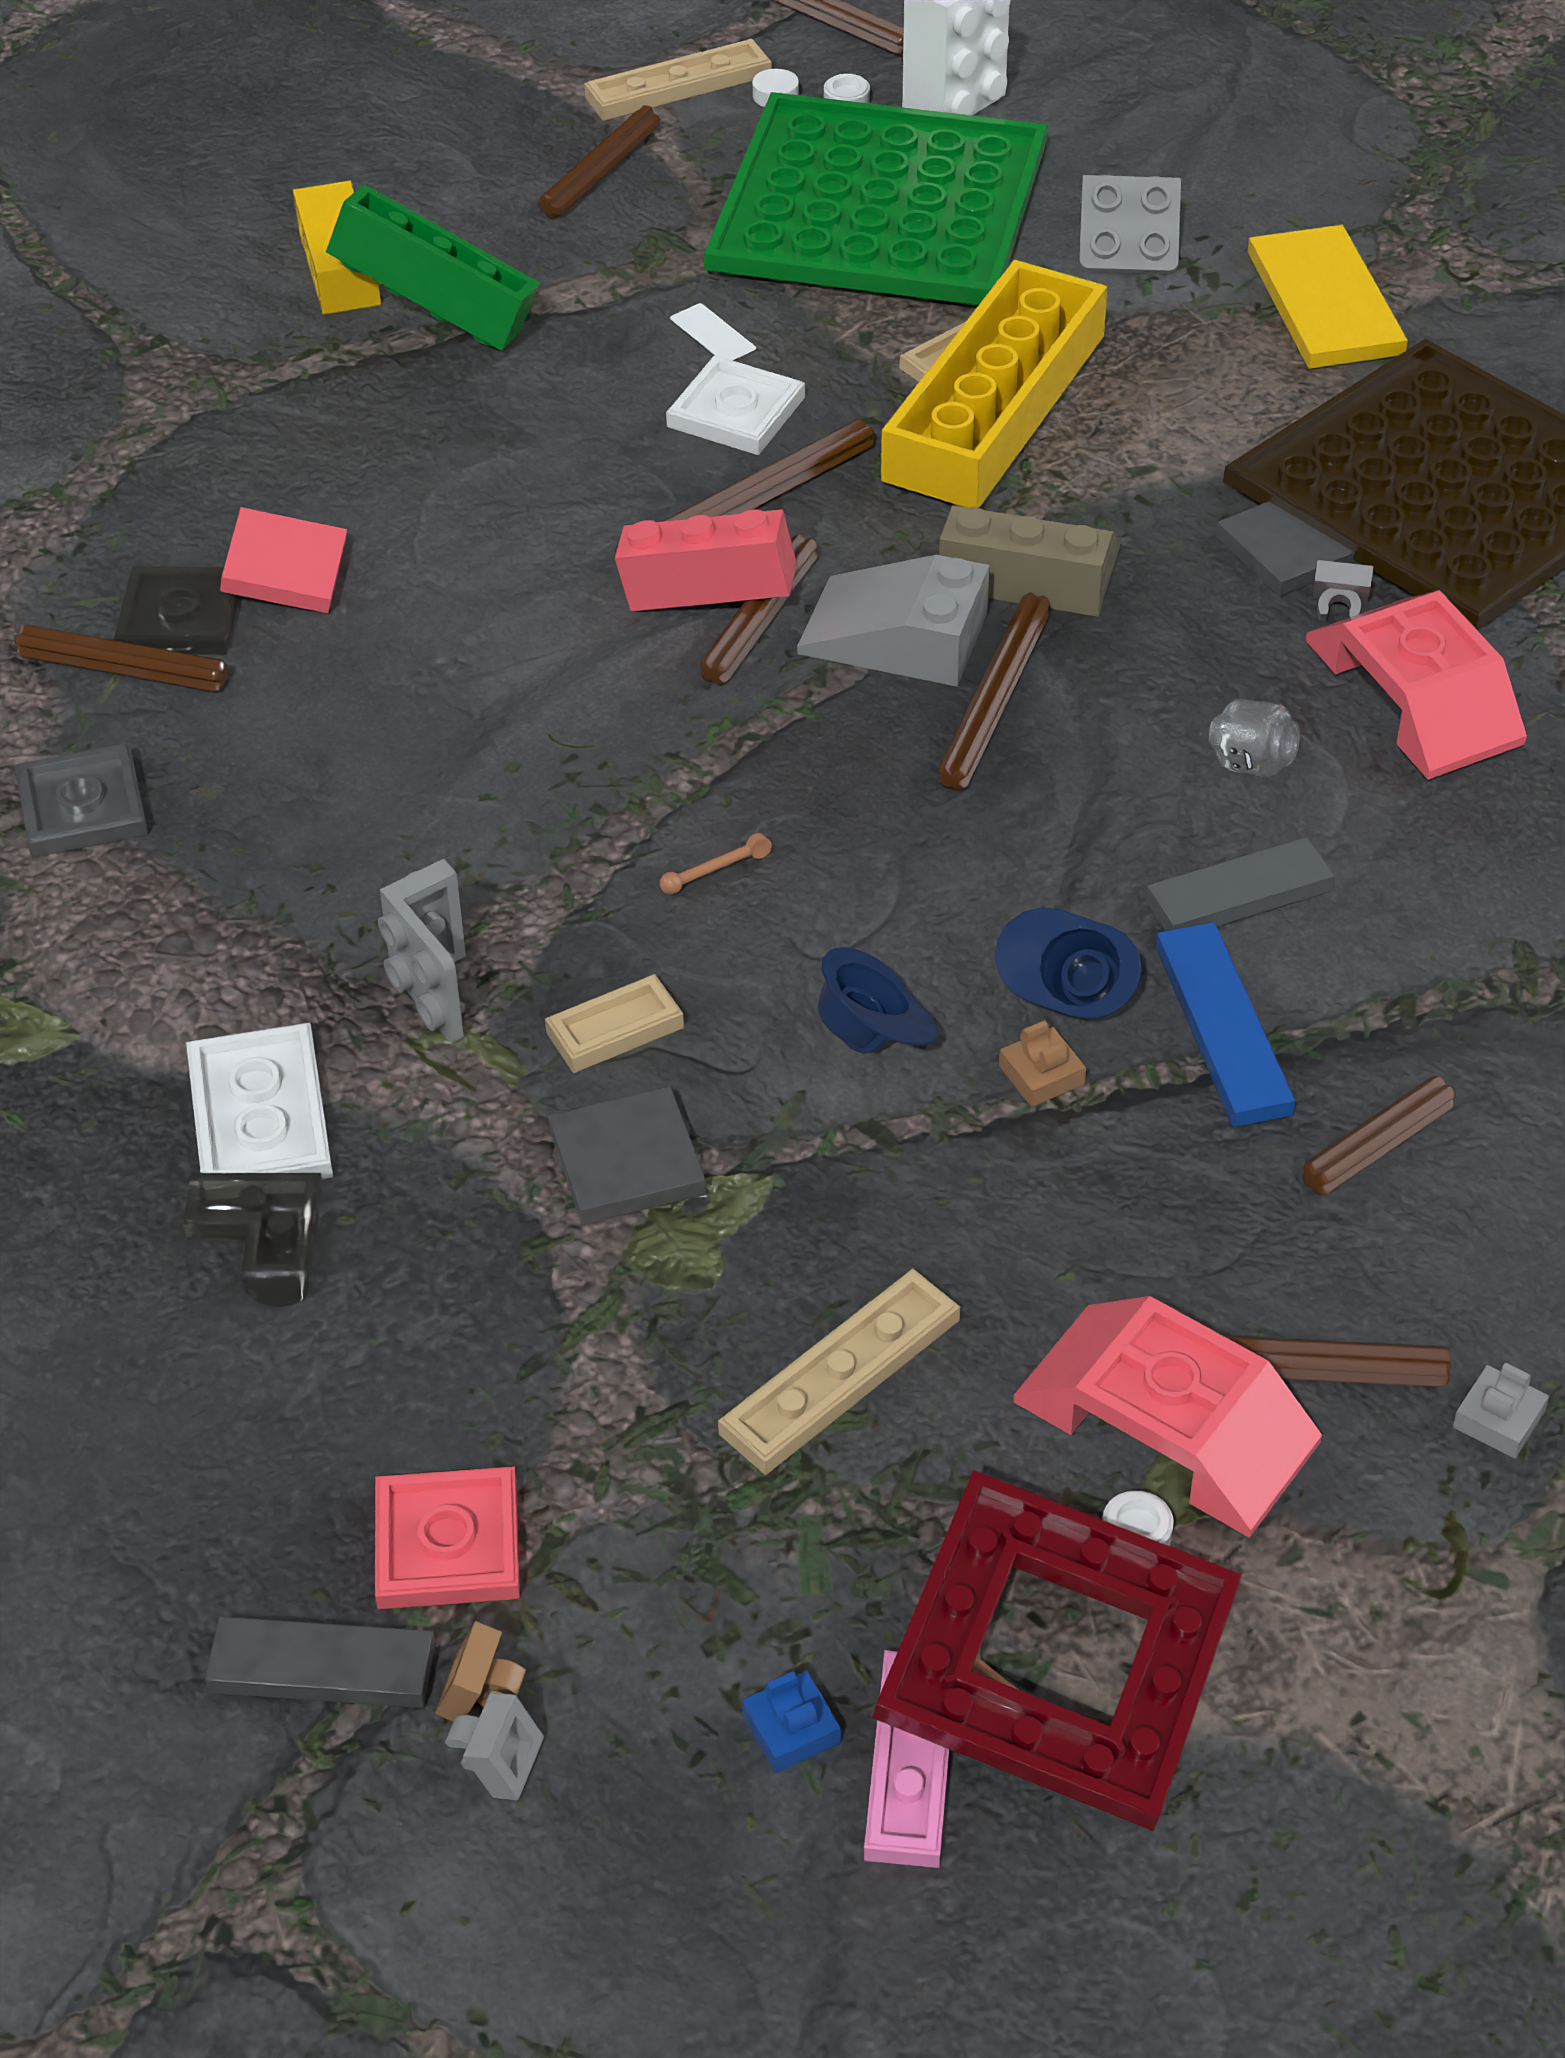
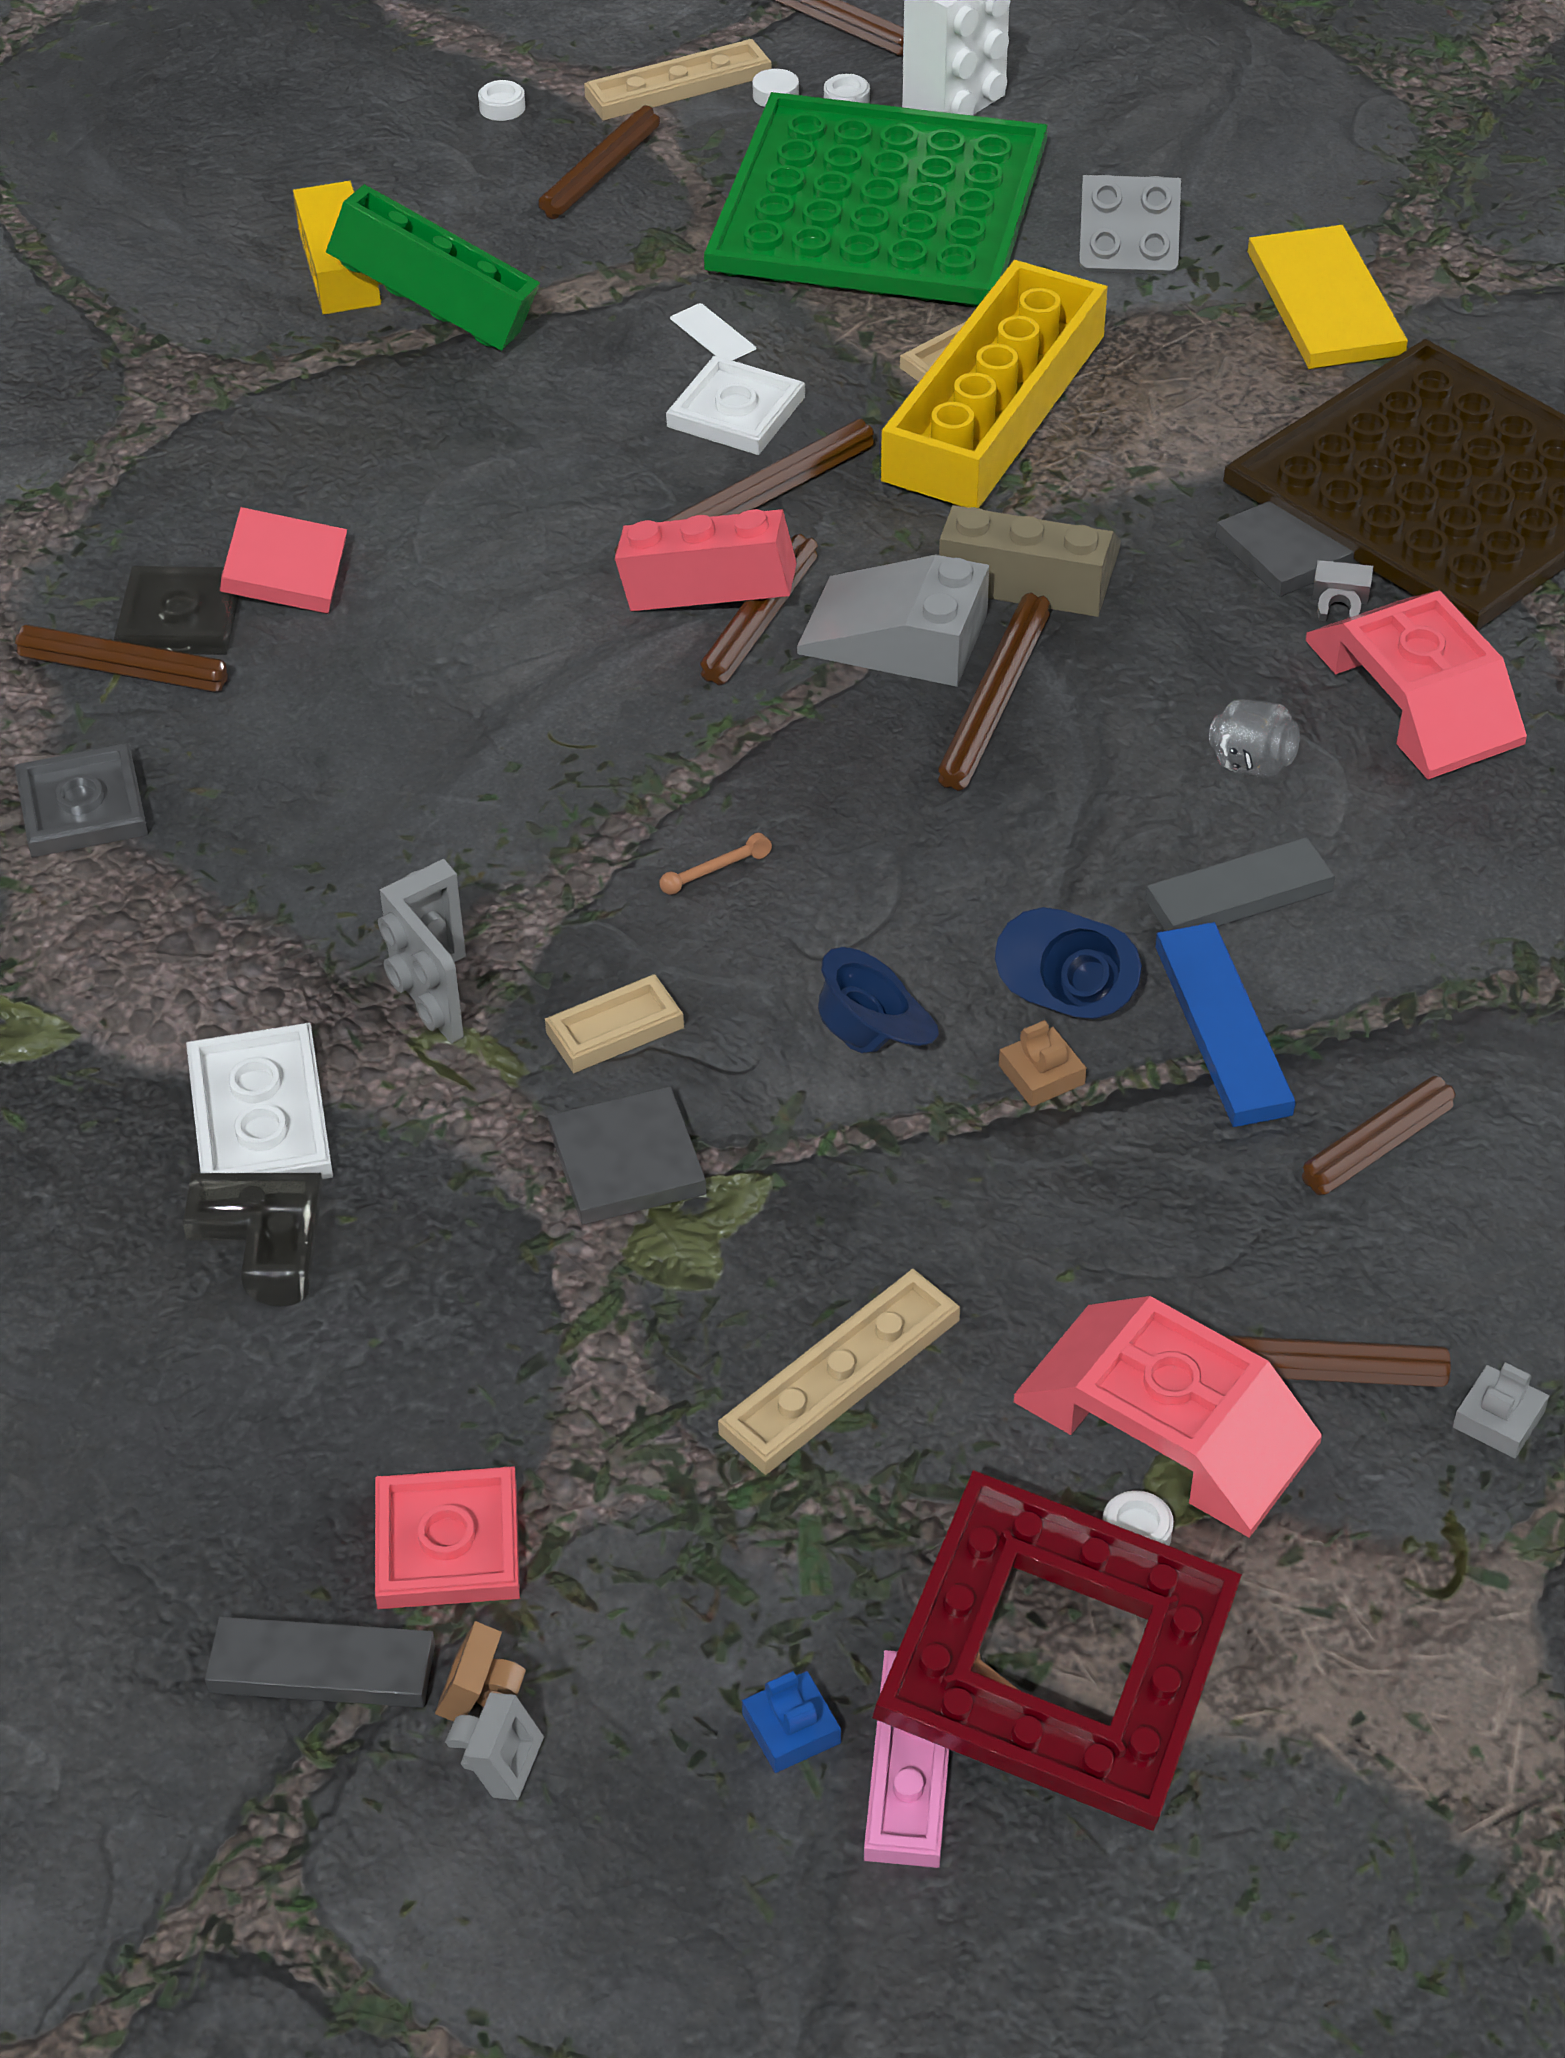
none -> white tile [478,80,526,121]

